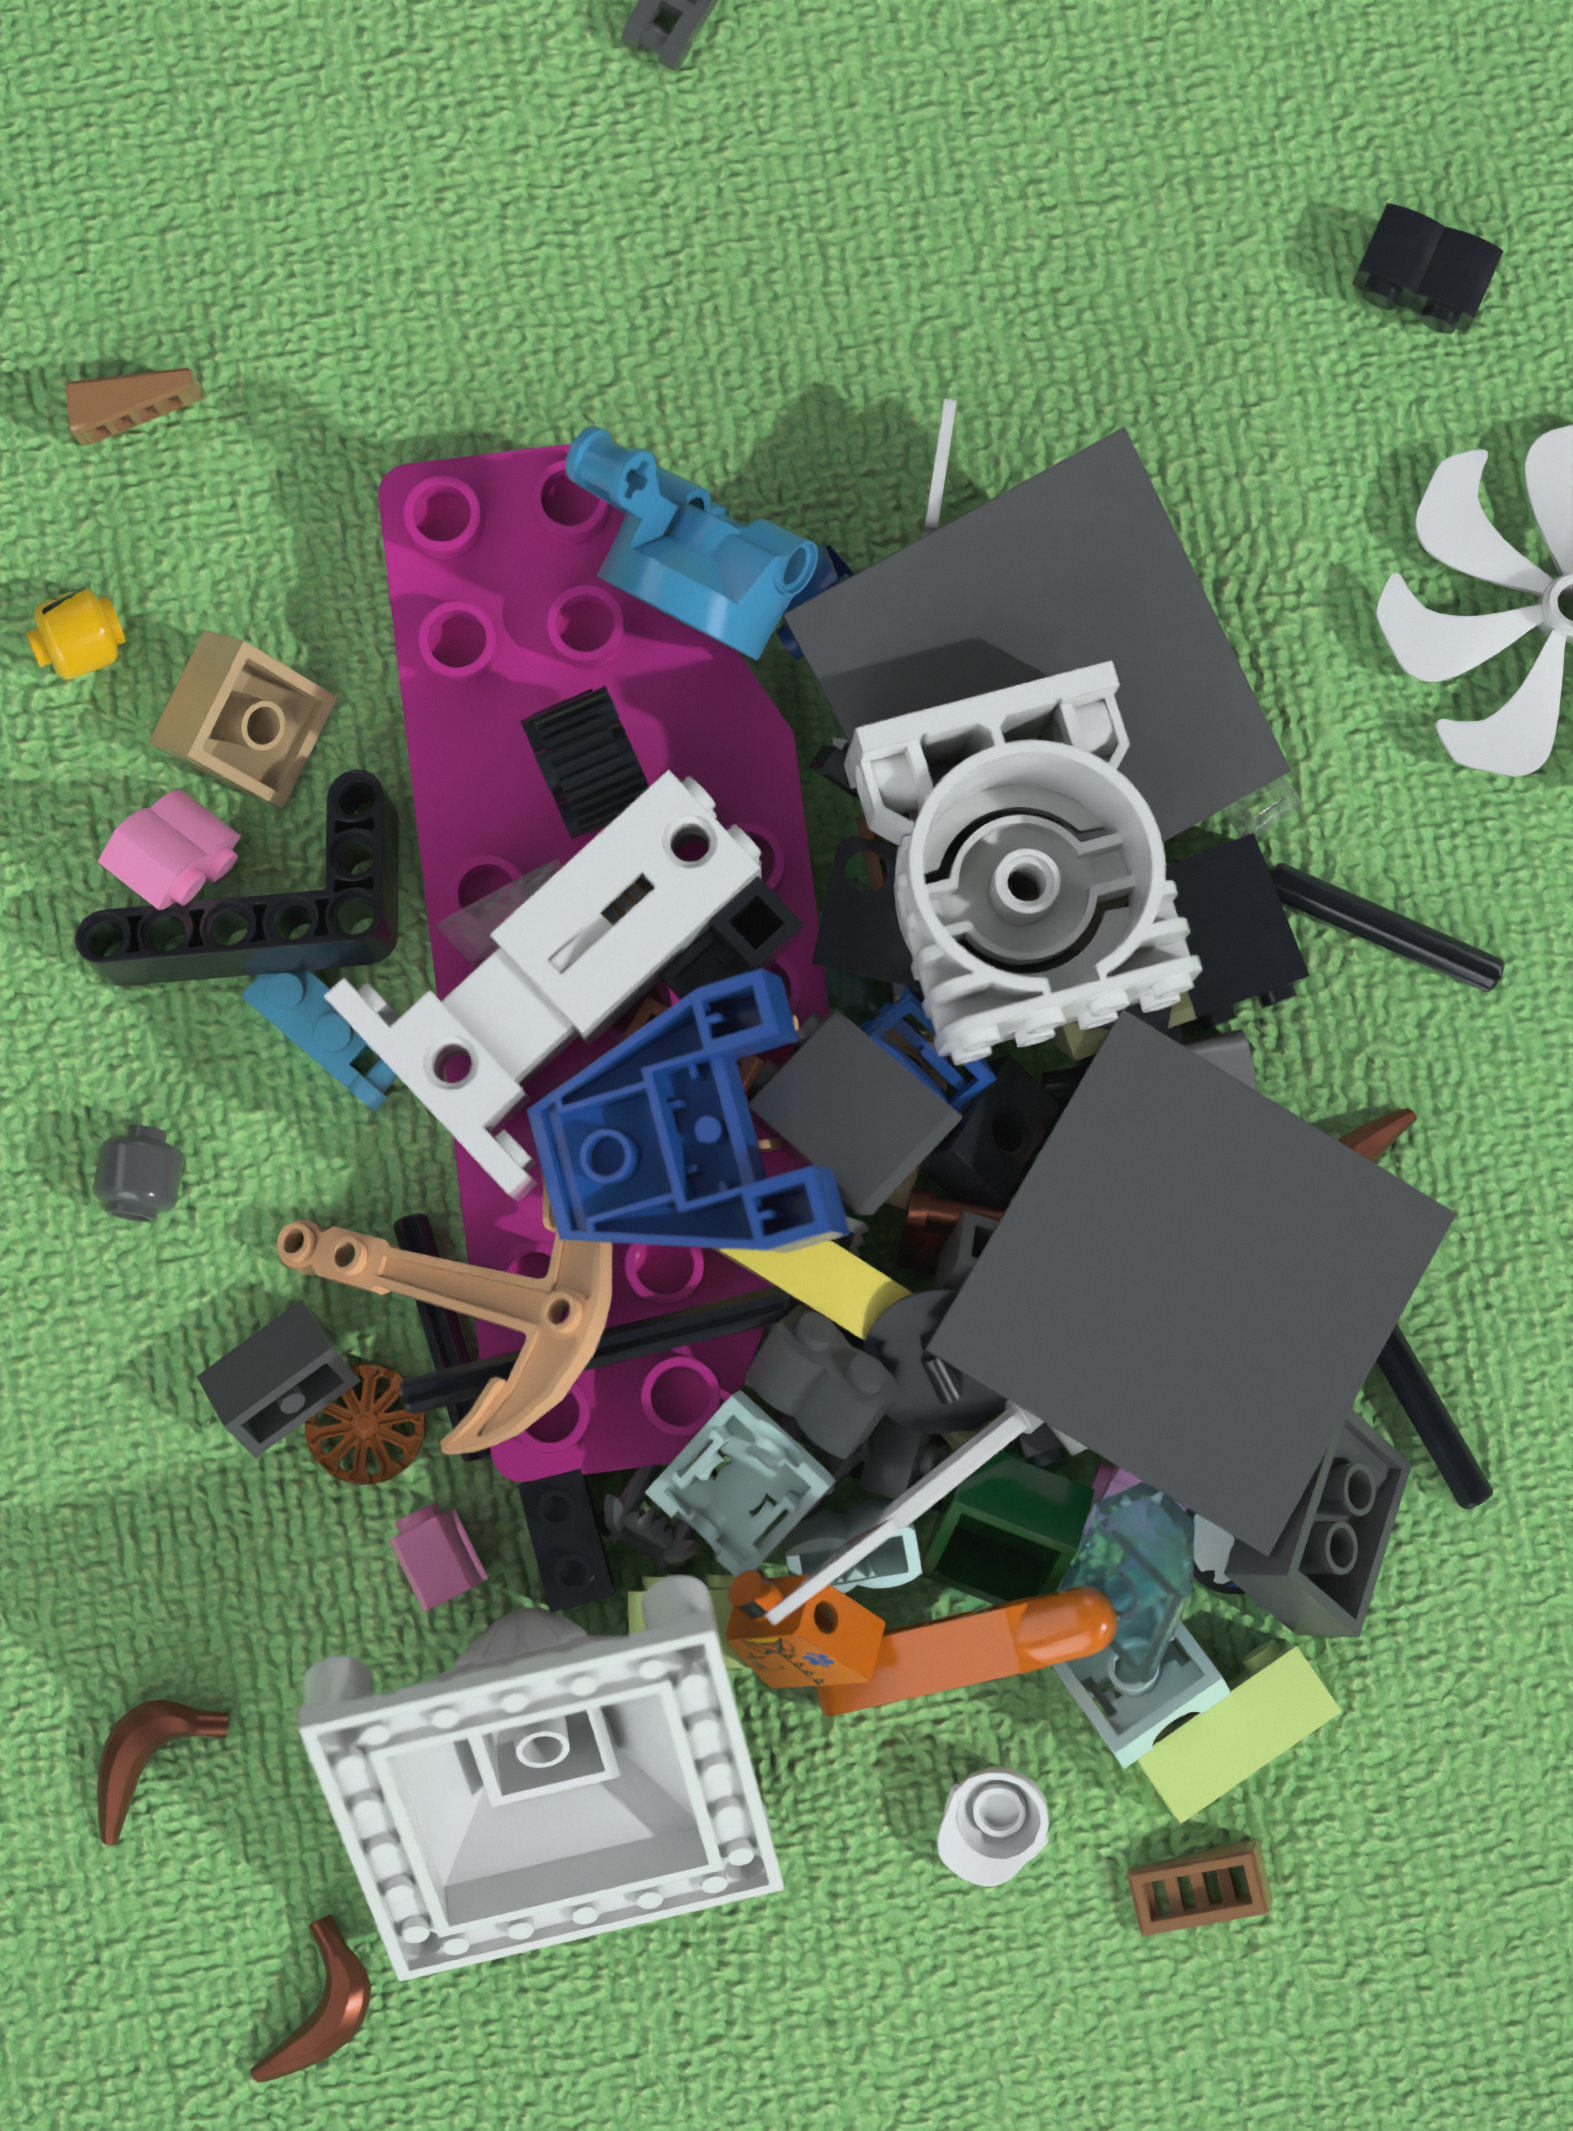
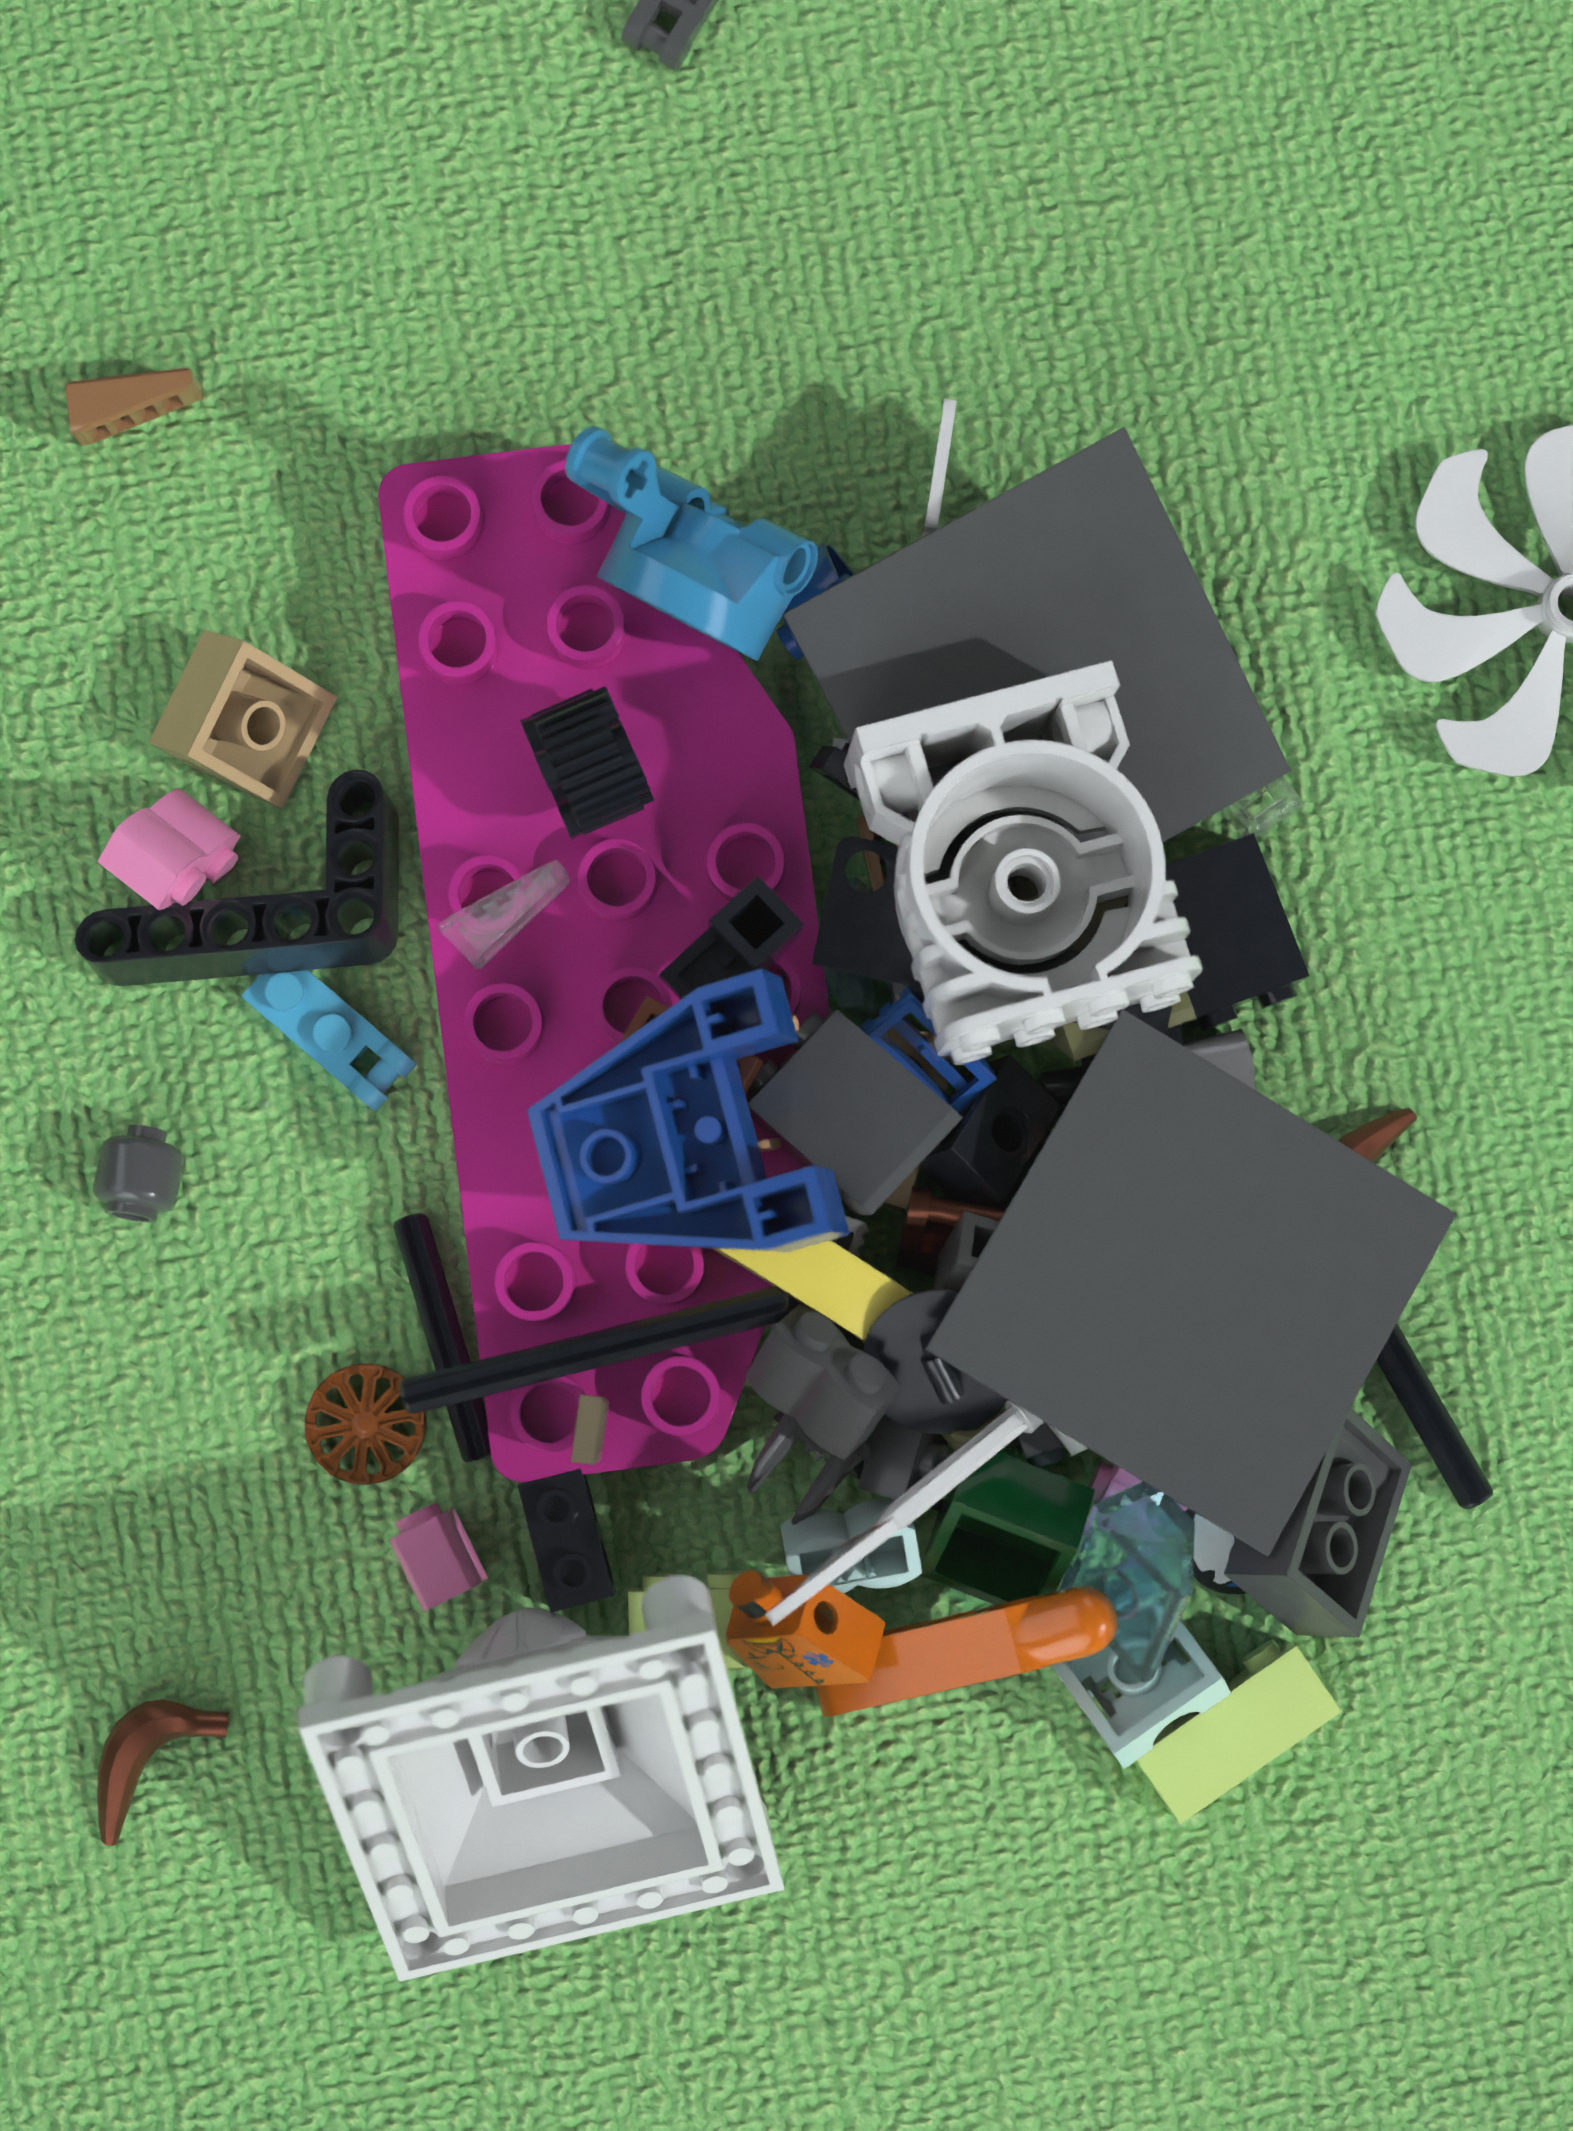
yellow head [25,587,126,680] -> none
dark grey brick [196,1299,361,1458] -> none
copper piece [250,1914,371,2083] -> none
light nougat piece [277,1150,612,1455] -> none
white brick [324,770,762,1201] -> none
dark grey piece [597,1465,718,1574] -> none
light aqua brick [645,1390,837,1578] -> none
white hat [937,1766,1049,1887] -> none
medium nougat slope [1126,1839,1273,1936] -> none
black axle [1270,863,1505,992] -> none
black brick [1352,203,1503,334] -> none
none -> dark tan tile [571,1394,609,1465]

